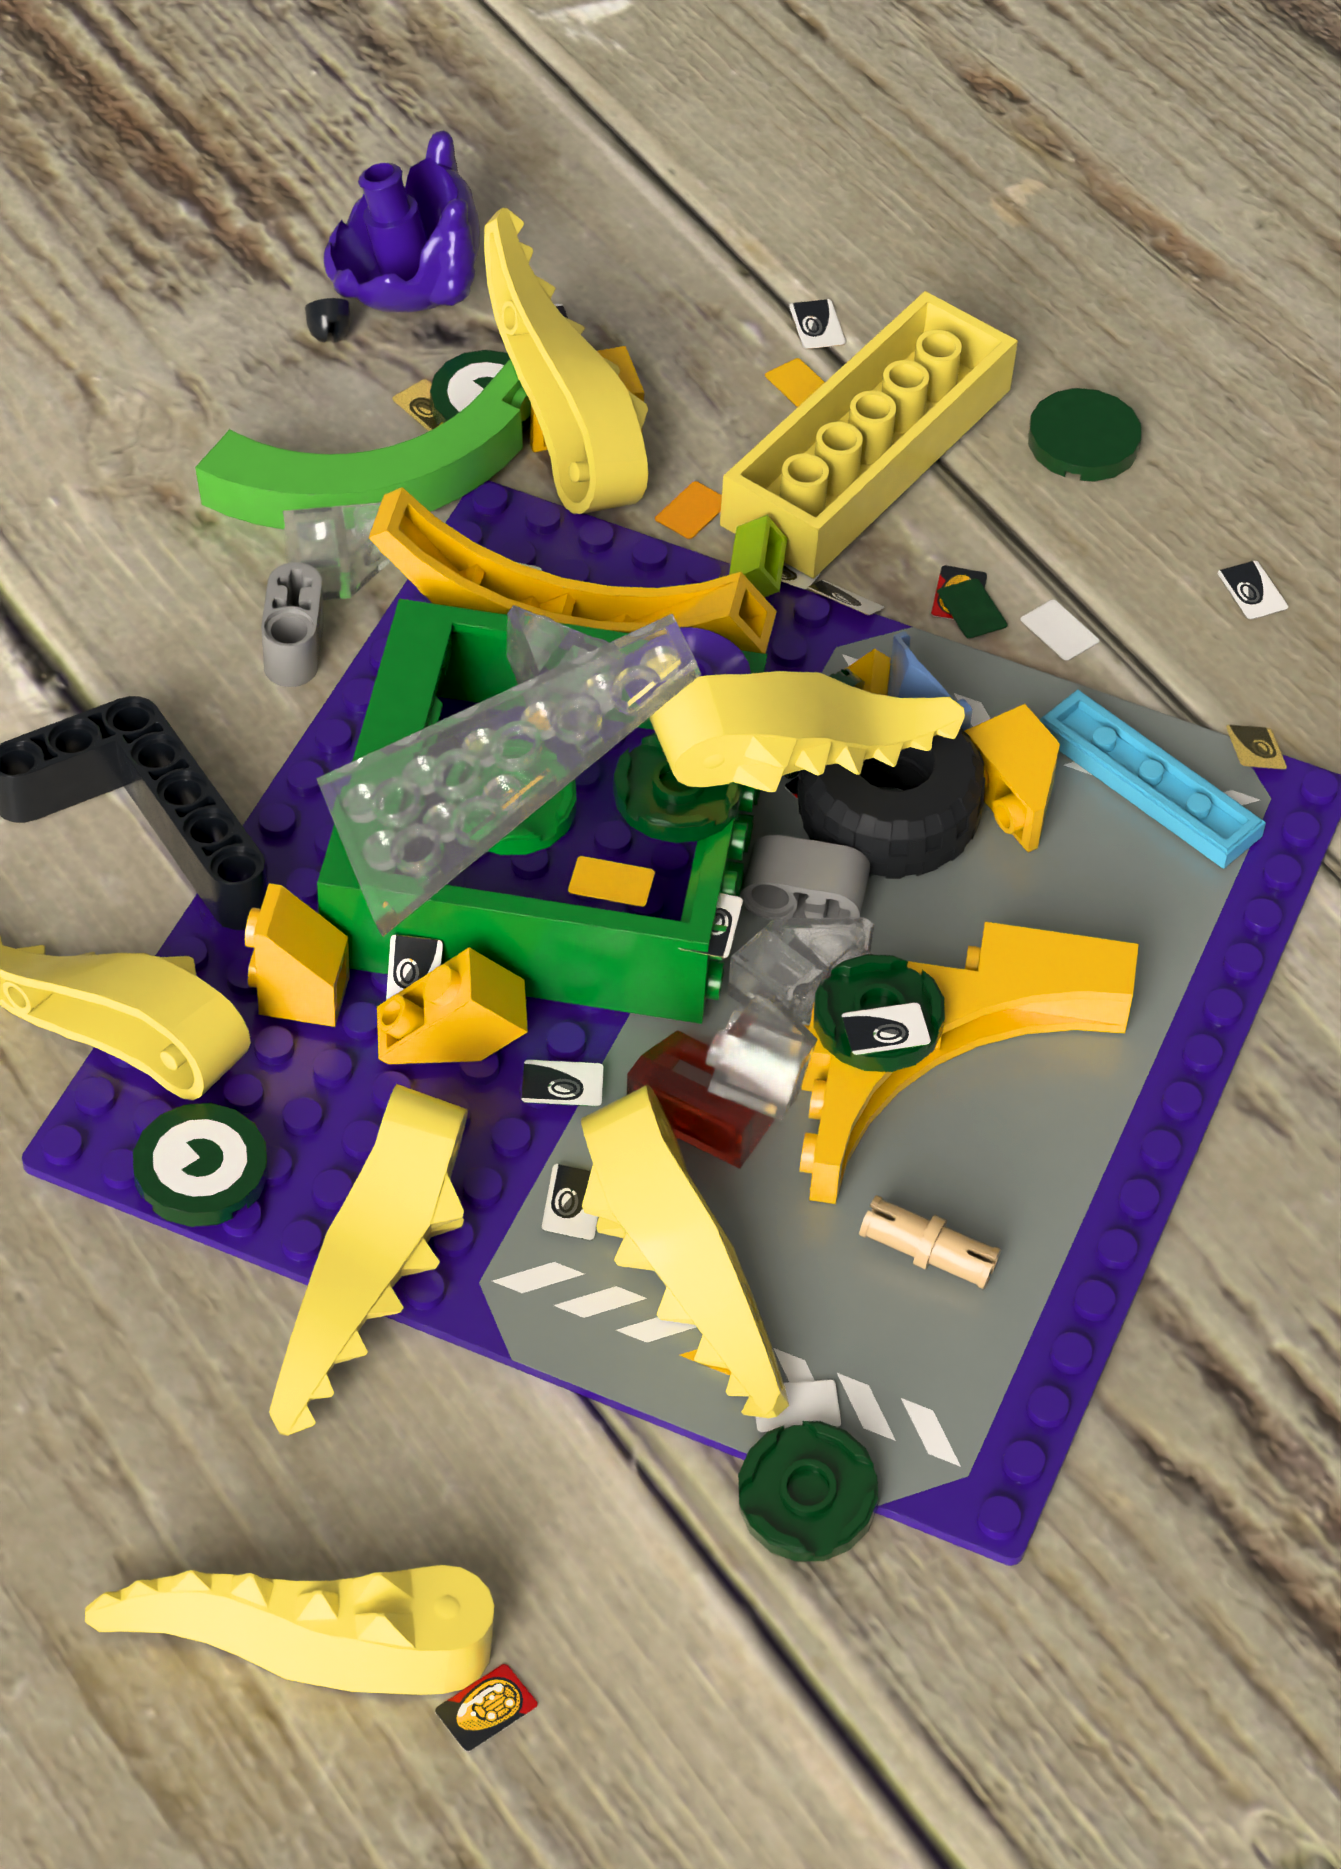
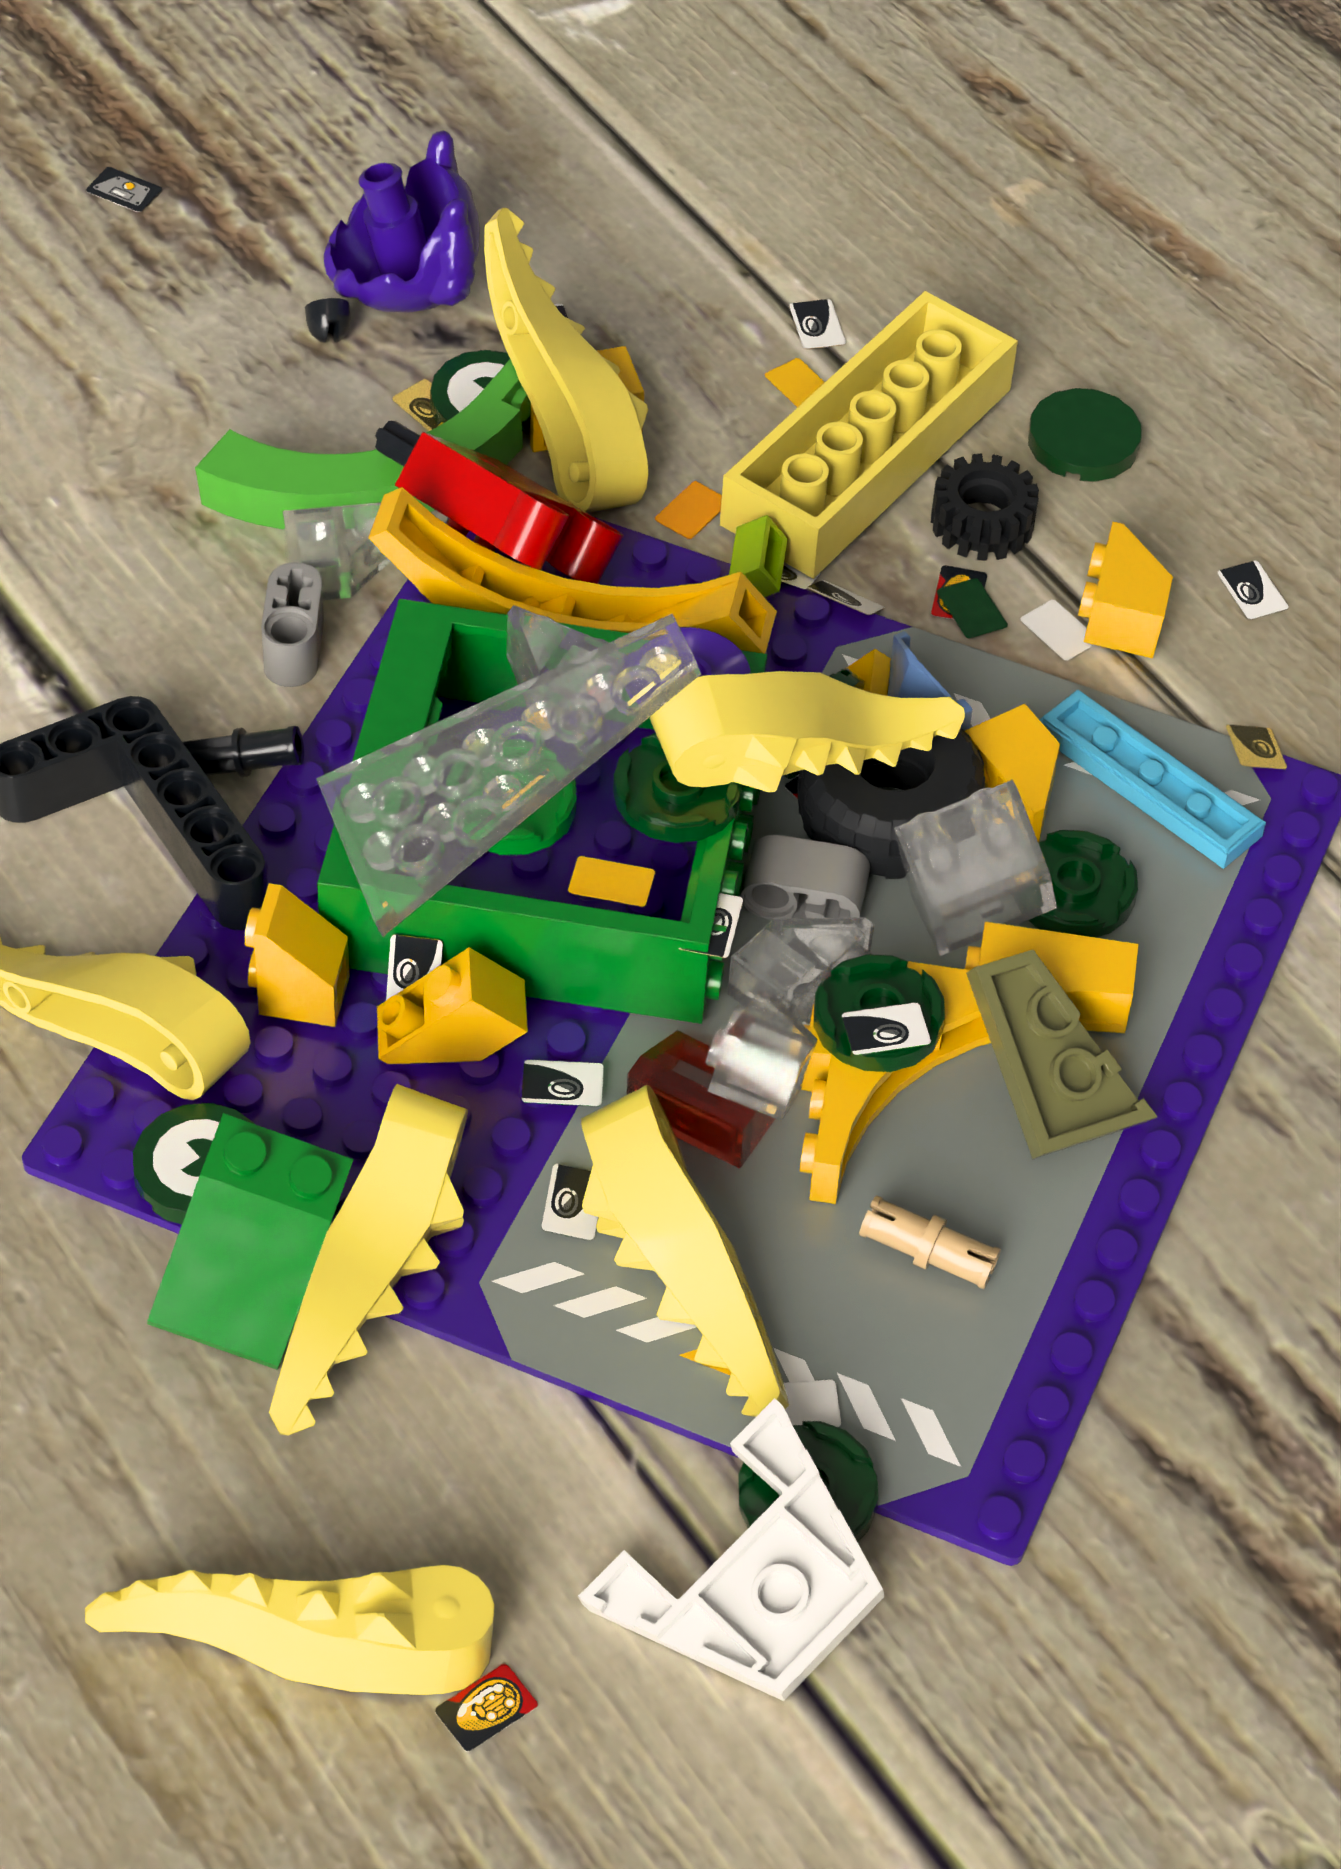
none -> sticker [86,167,162,212]
none -> slope [146,1113,354,1370]
none -> black axle [183,726,304,777]
none -> red piece [375,421,624,584]
none -> white wing [578,1398,885,1701]
none -> clear slope [894,779,1057,956]
none -> black tyre [931,454,1039,561]
none -> olive wing [966,950,1157,1159]
none -> dark green tile [1012,830,1138,938]
none -> yellow slope [1078,522,1173,658]

